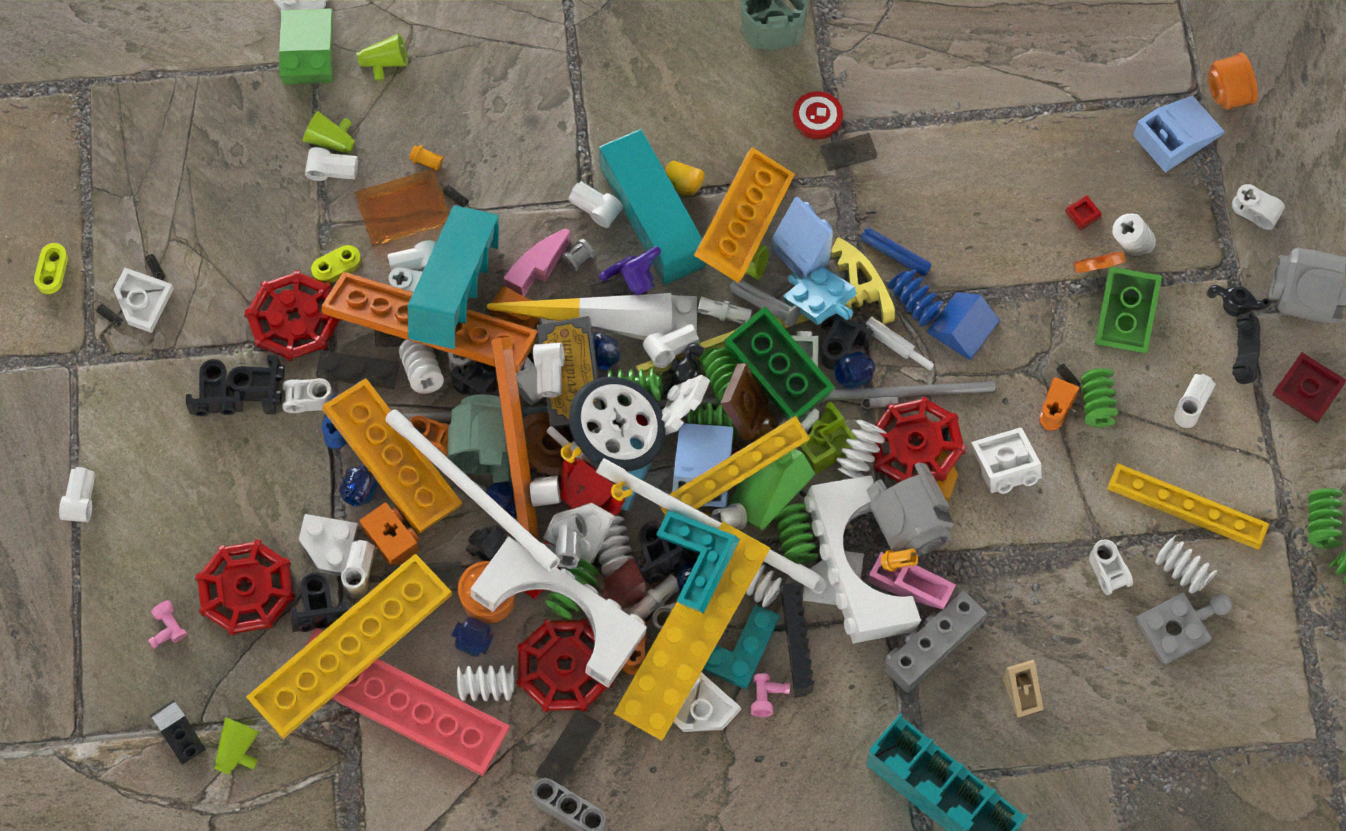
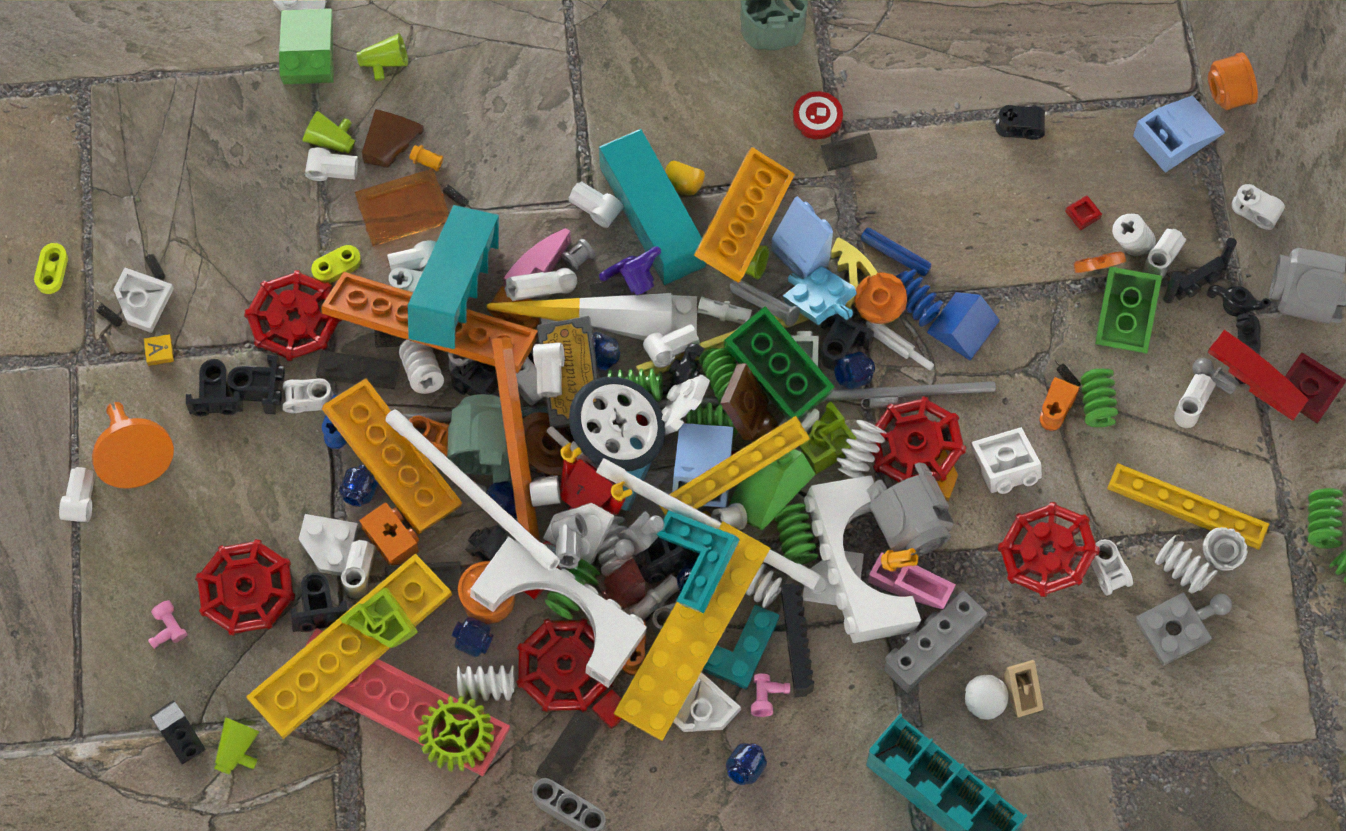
none -> orange piece [92,402,174,488]
none -> yellow tile [144,334,174,366]
none -> lime slope [340,587,418,648]
none -> reddish brown slope [362,109,424,168]
none -> lime gear [418,696,494,771]
none -> white piece [505,268,577,301]
none -> red tile [592,689,622,730]
none -> light grey piece [614,511,664,560]
none -> clear blue head [726,743,767,785]
none -> orange tile [854,272,908,324]
none -> white hair [965,675,1009,720]
none -> black piece [995,105,1045,140]
none -> red plate [998,502,1100,597]
none -> white piece [1143,229,1186,279]
none -> black plate [1163,238,1237,304]
none -> light grey axle [1192,358,1239,394]
none -> white hair [1203,527,1248,571]
none -> red slope [1208,329,1309,421]

